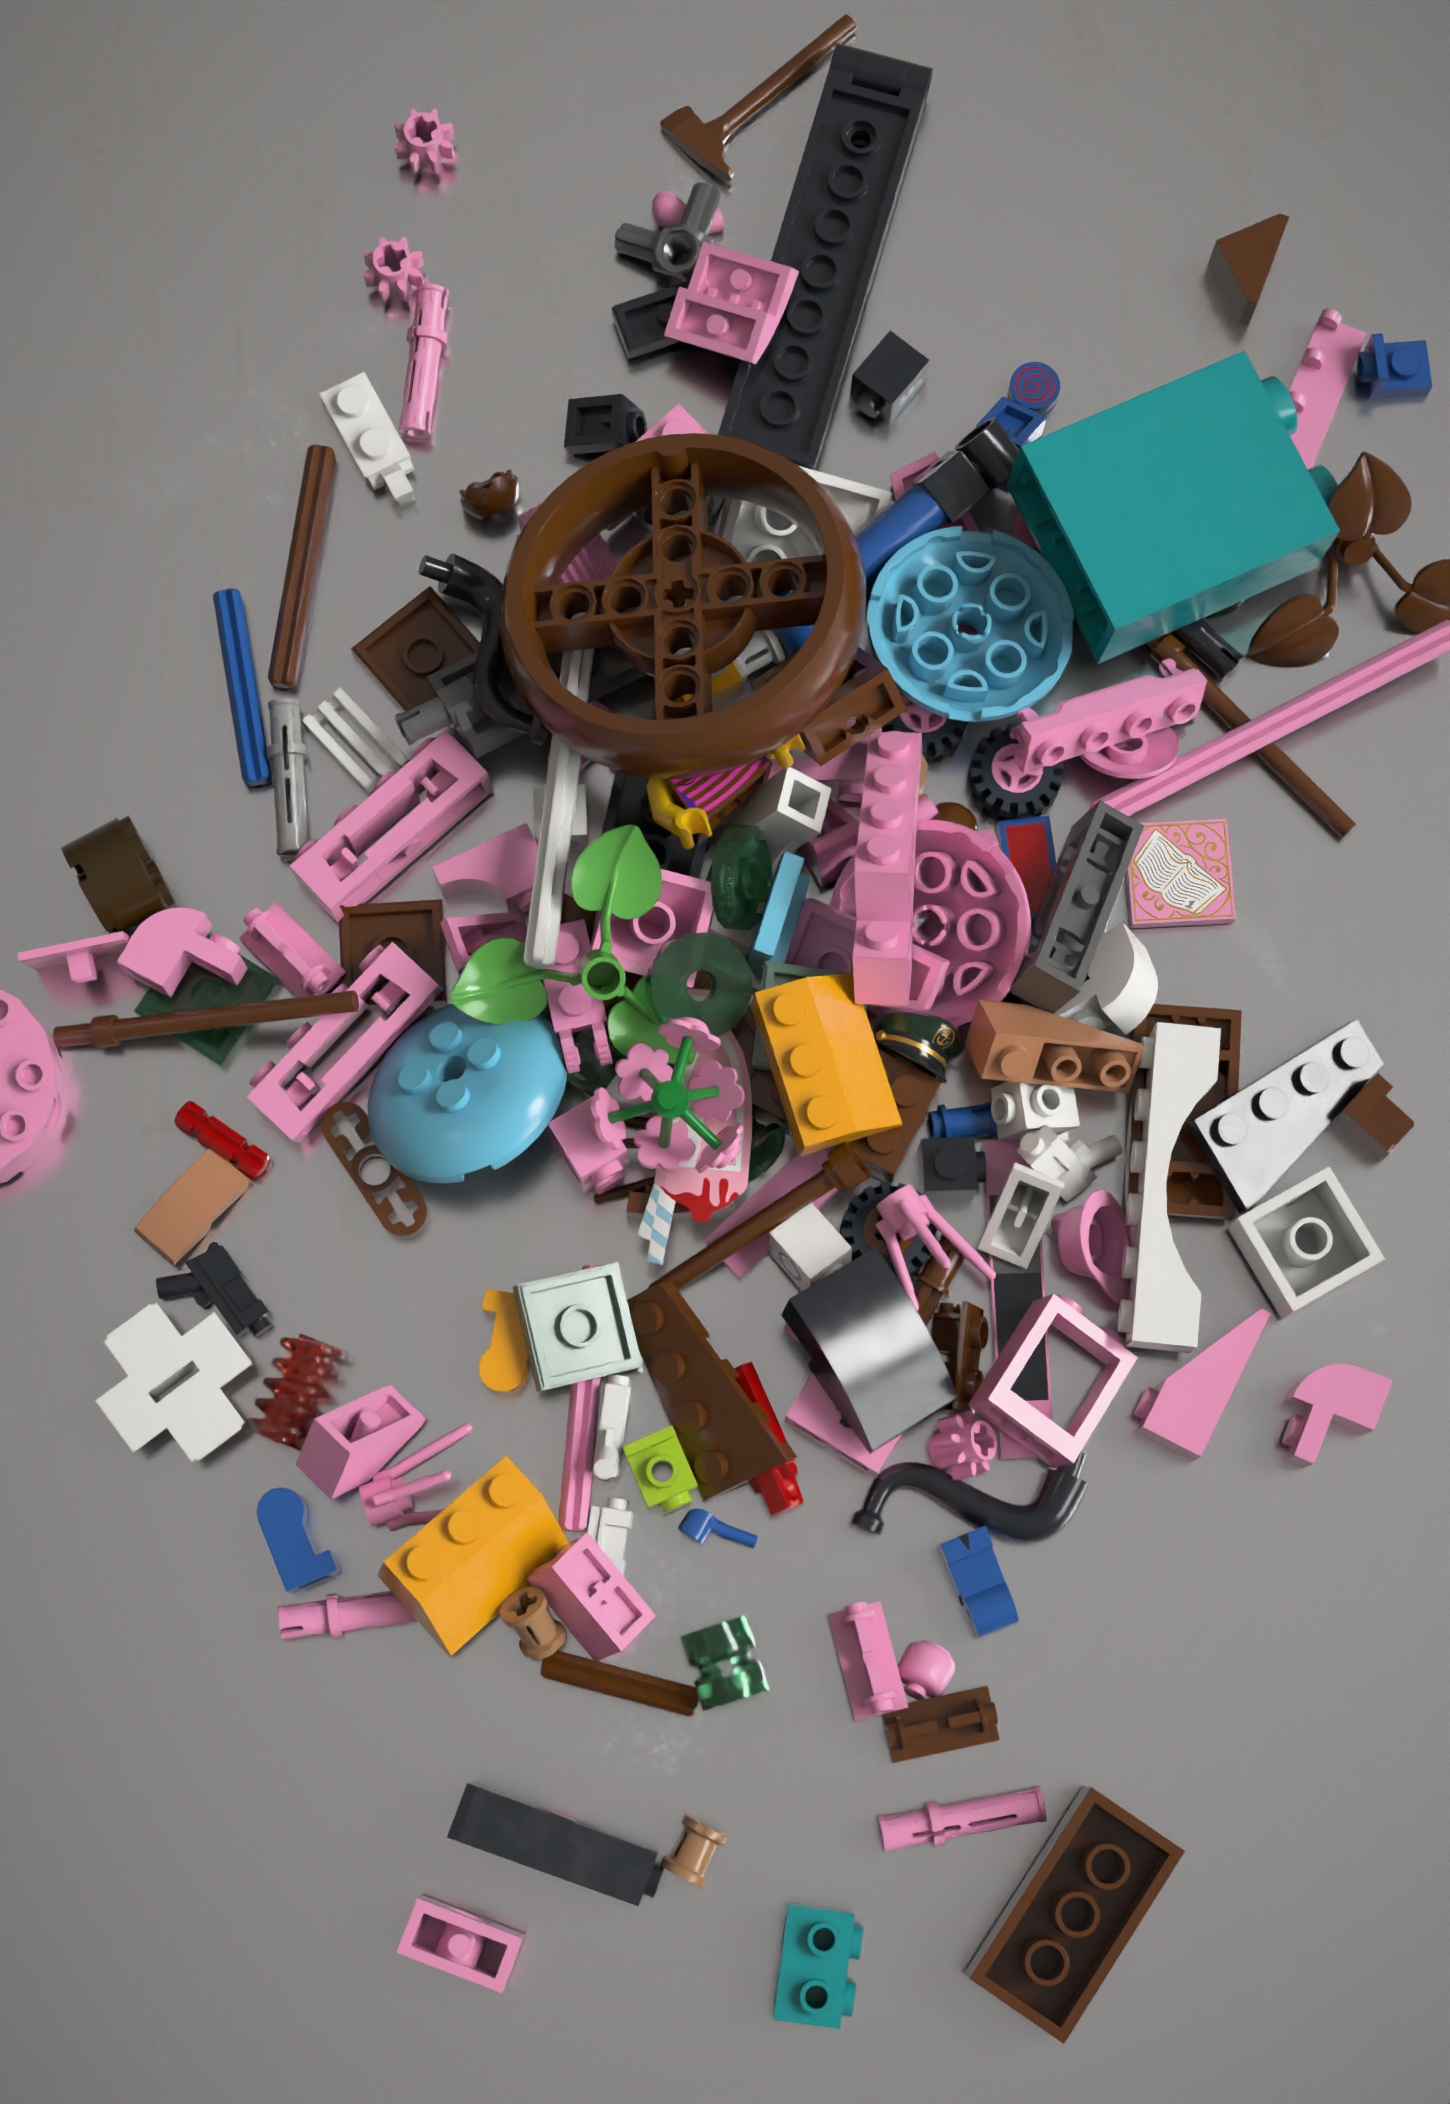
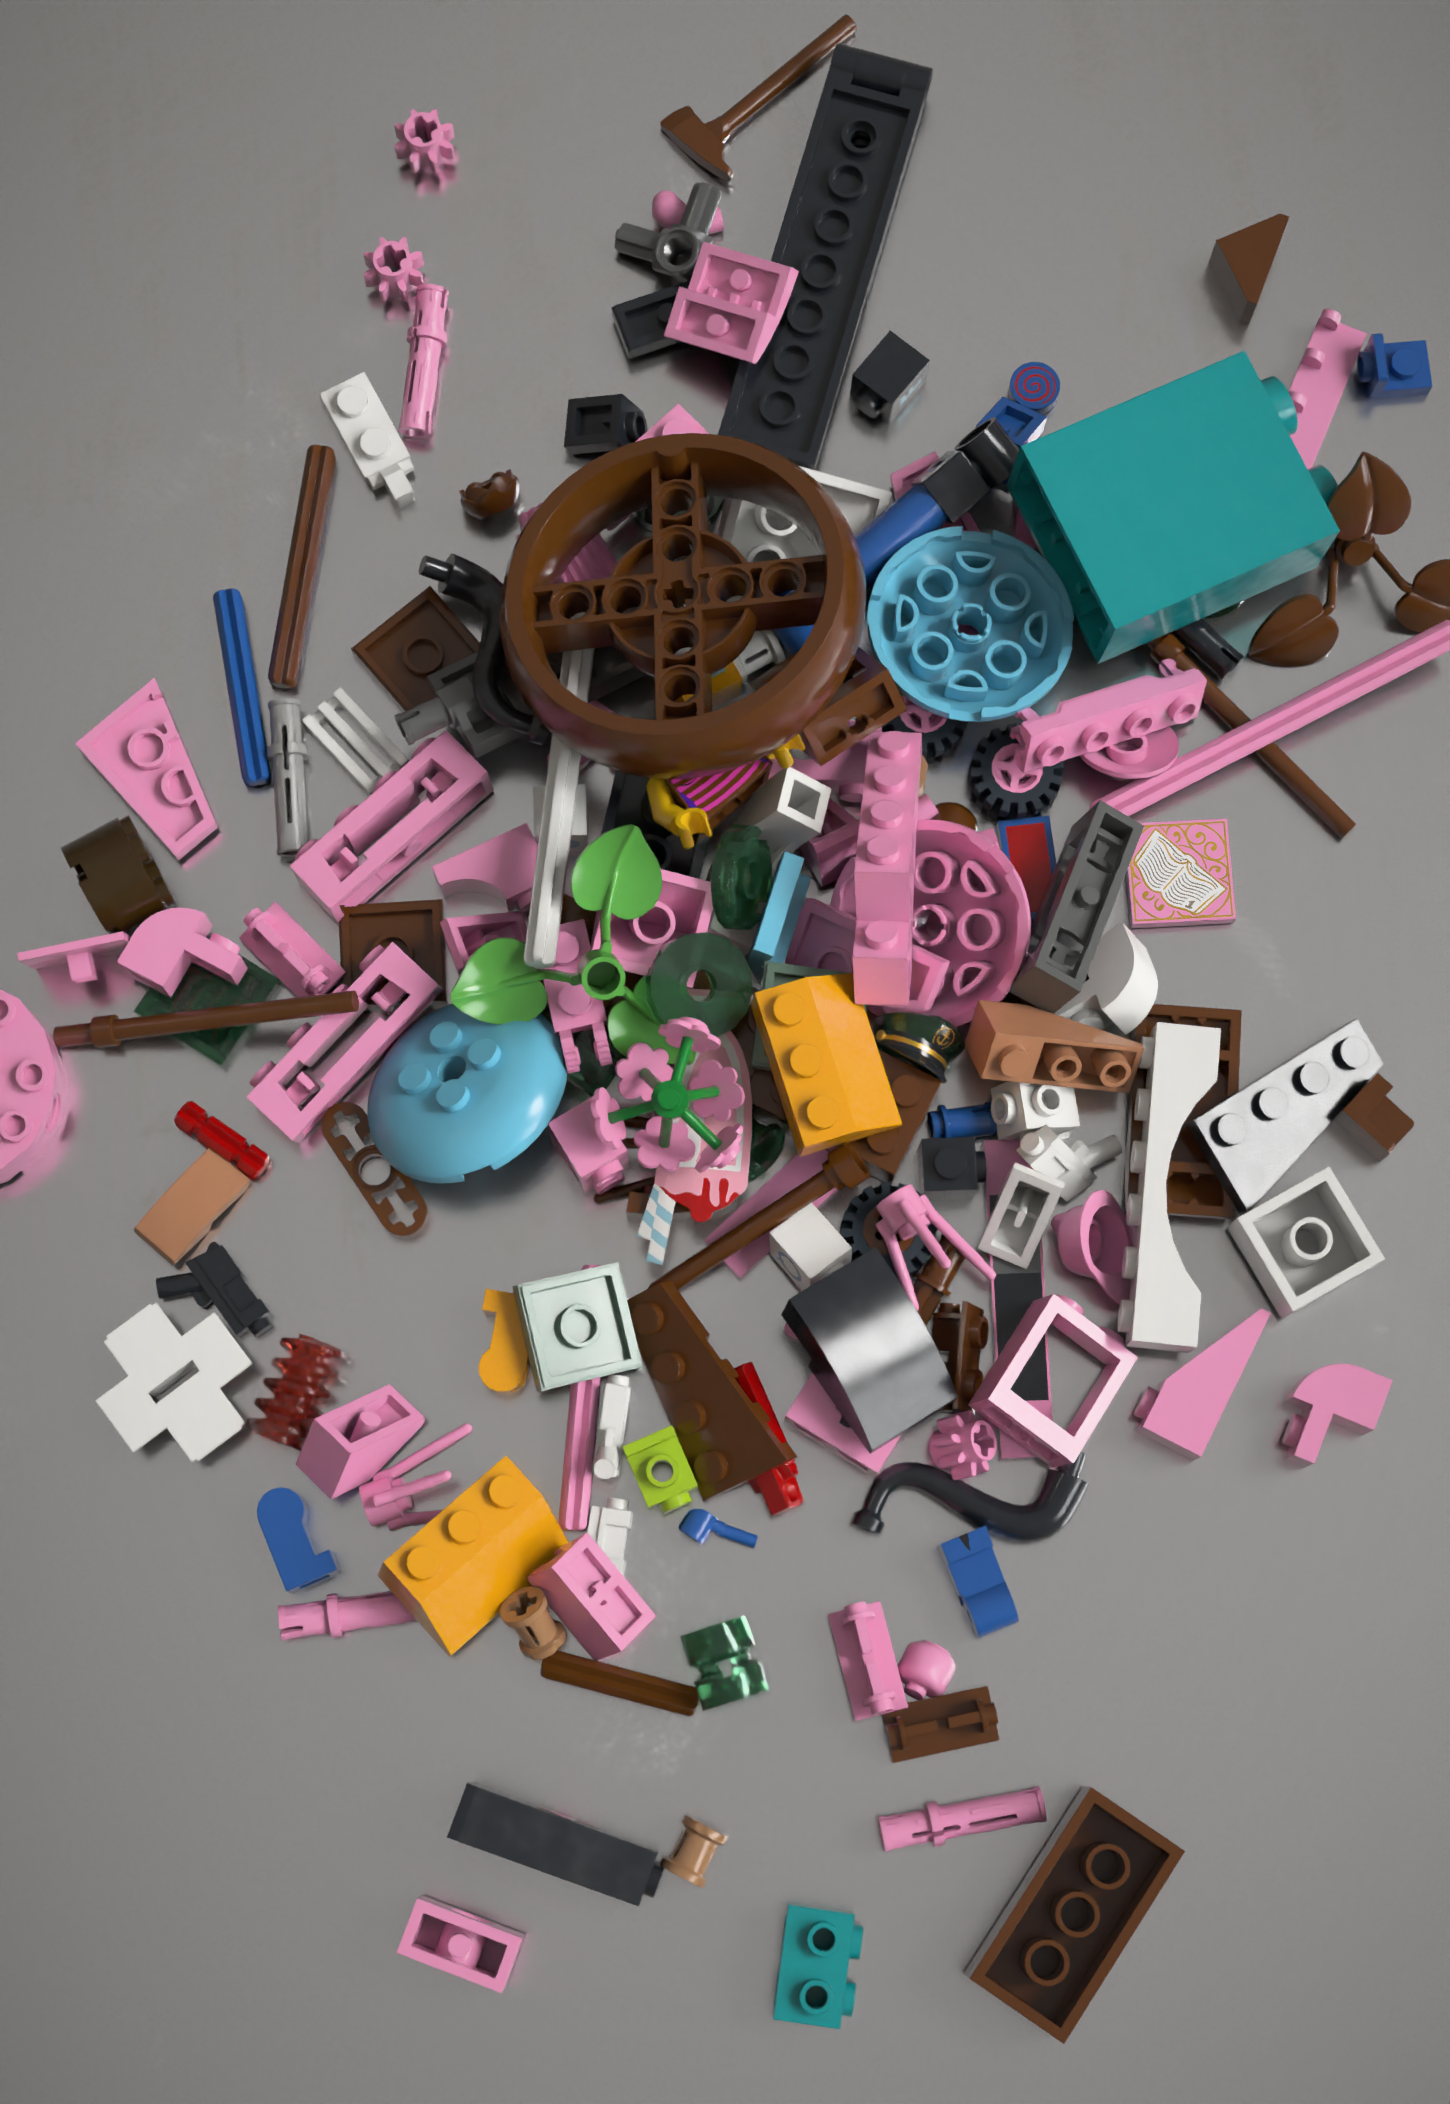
none -> bright pink wing [75,678,218,861]

